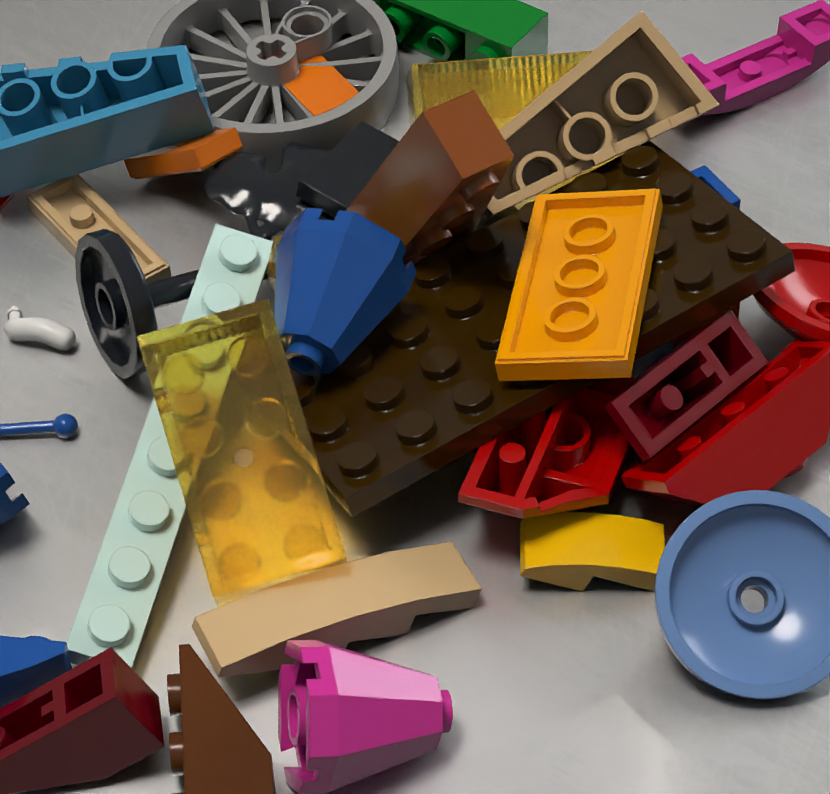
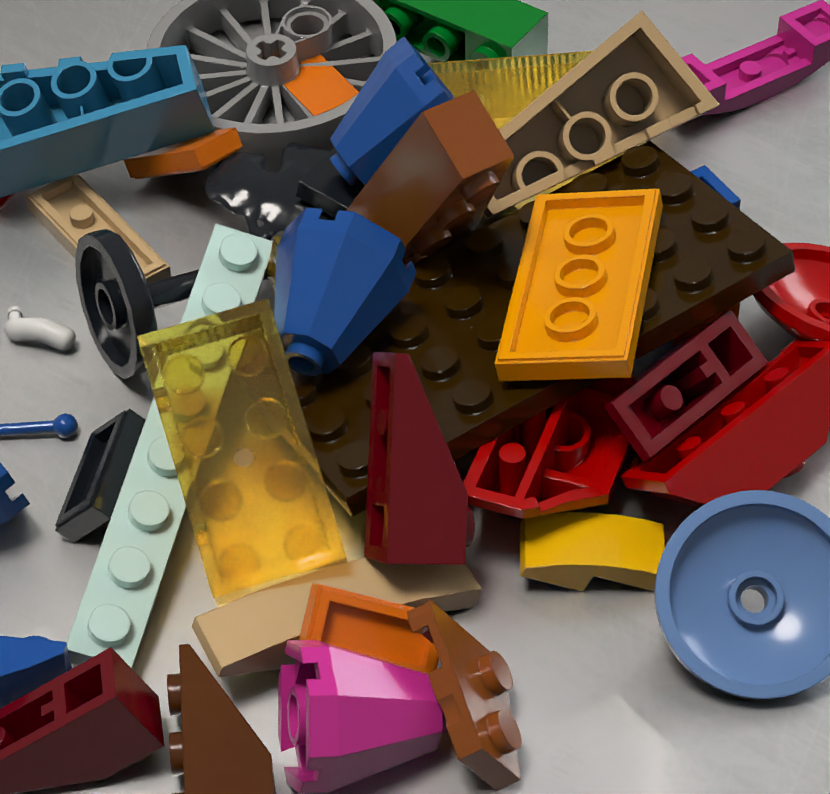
none -> black tile [55,409,145,543]
none -> orange tile [299,583,439,673]
none -> blue cone [330,37,455,187]
none -> dark red slope [364,352,475,565]
none -> dark orange wing [407,600,522,791]

